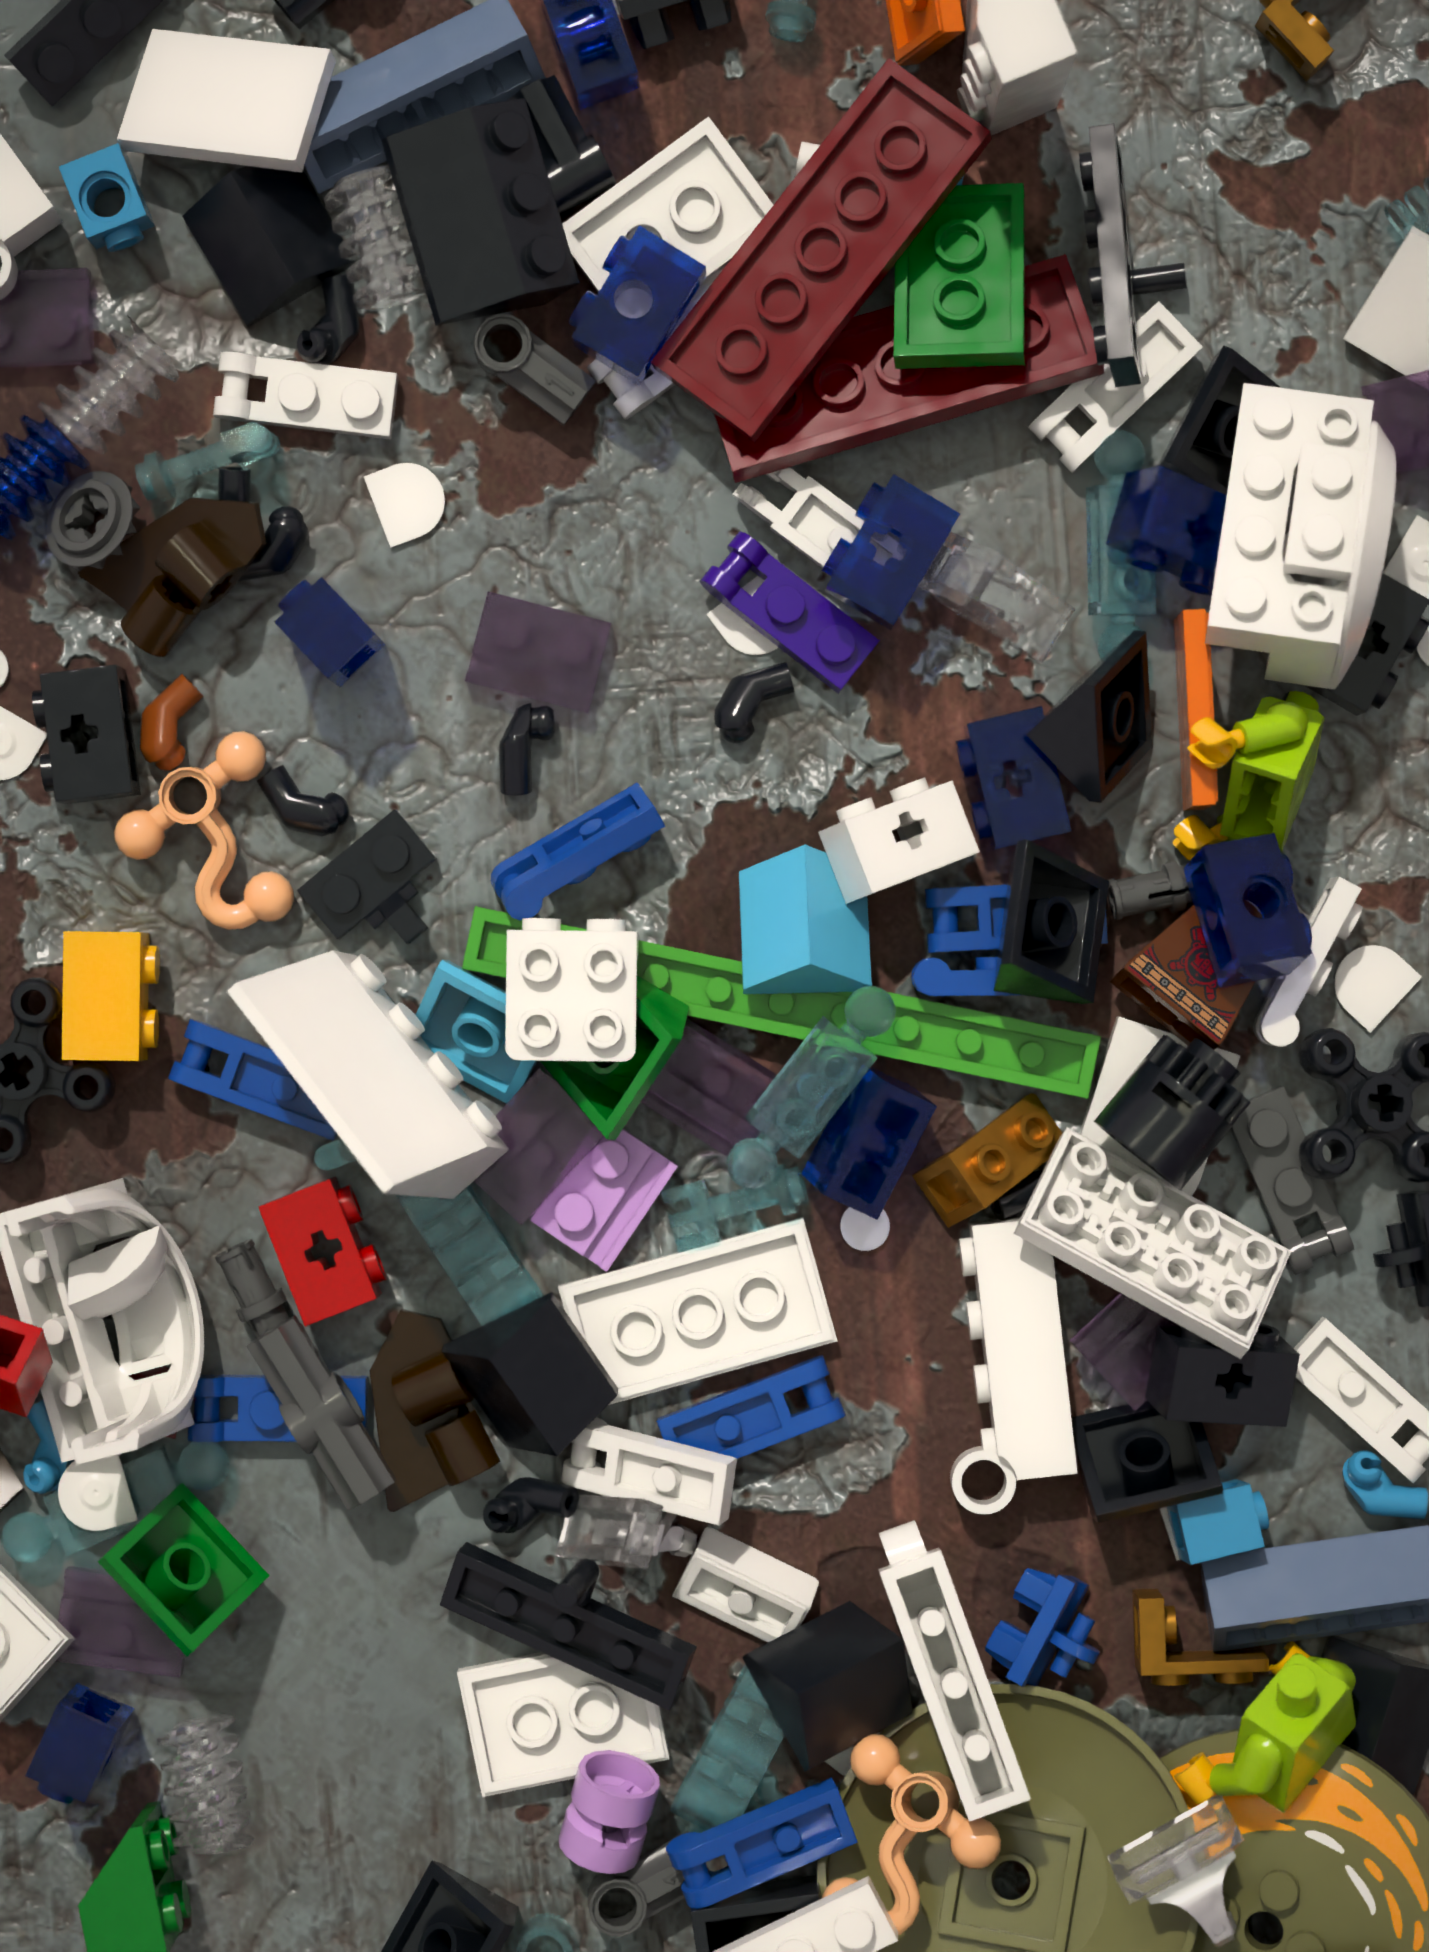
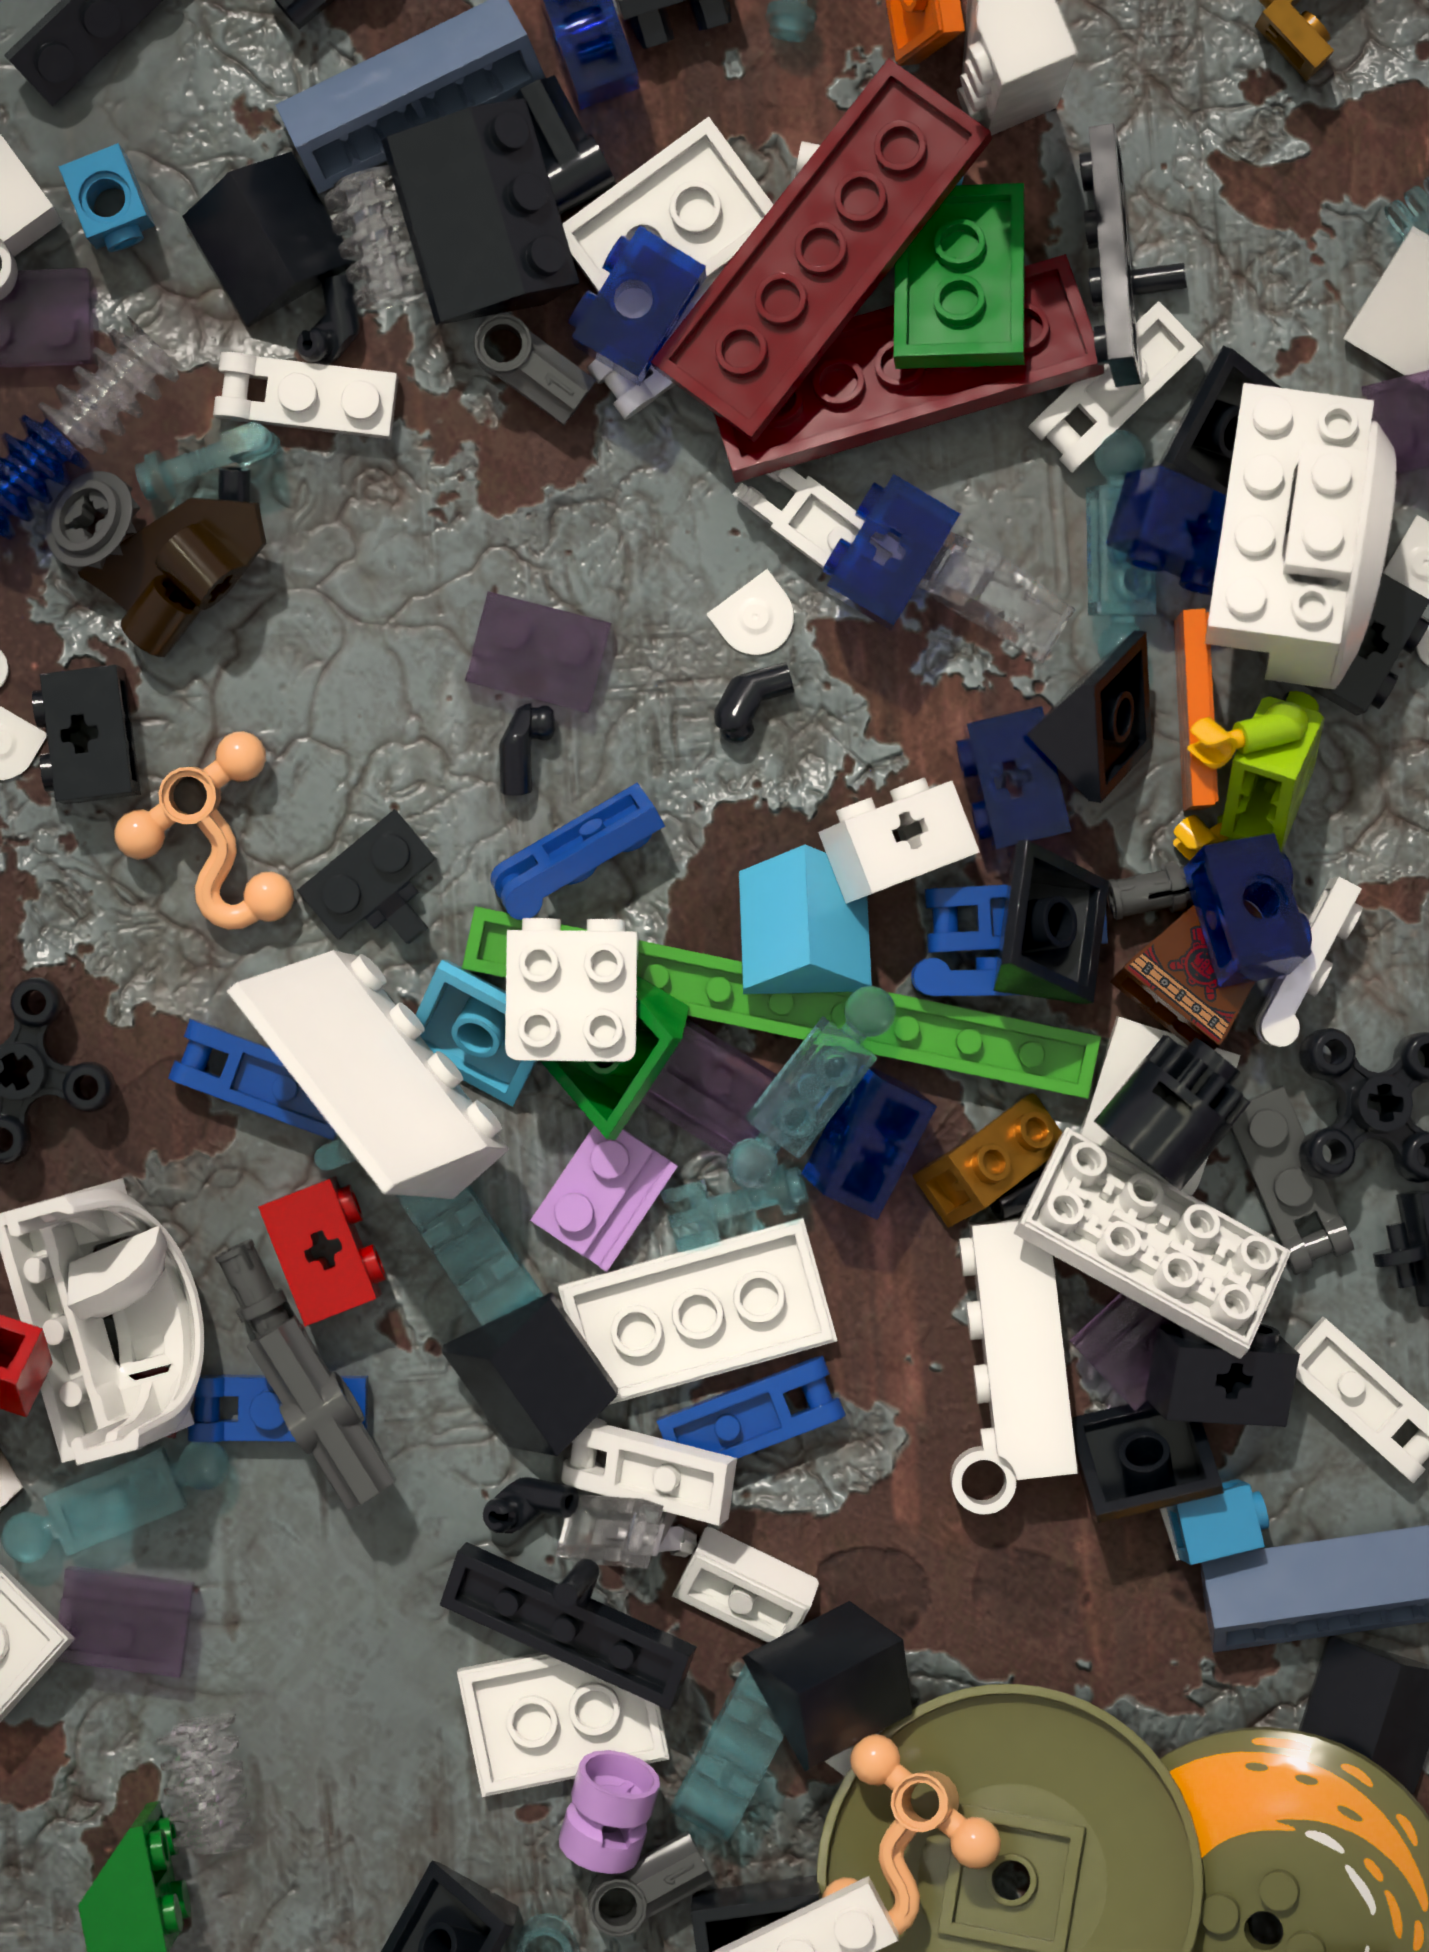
dark azure arm [23,1400,75,1494] -> none
clear blue brick [25,1683,135,1804] -> none
white piece [58,1454,138,1531] -> none
yellow brick [62,931,160,1061] -> none
green slope [98,1483,270,1657] -> none
white tile [117,29,336,173] -> none
dark orange arm [140,674,204,771] -> none
black arm [237,506,308,582] -> none
black arm [257,765,350,837] -> none
clear blue brick [275,577,386,687] -> none
white piece [364,463,445,548] -> none
dark brown panel [370,1309,500,1512] -> none
clear purple plate [475,1067,604,1226] -> none
blue plate [666,1778,858,1909] -> none
dark purple plate [700,531,880,694] -> none
white piece [840,1201,890,1251] -> none
white hinge [878,1520,1031,1822] -> none
blue hips [985,1568,1100,1687] -> none
clear piece [1107,1795,1245,1947] -> none
pearl gold bracket [1132,1589,1269,1686] -> none
lime torso [1174,1641,1356,1813] -> none
white piece [1334,945,1422,1033] -> none
dark azure arm [1342,1450,1428,1520] -> none

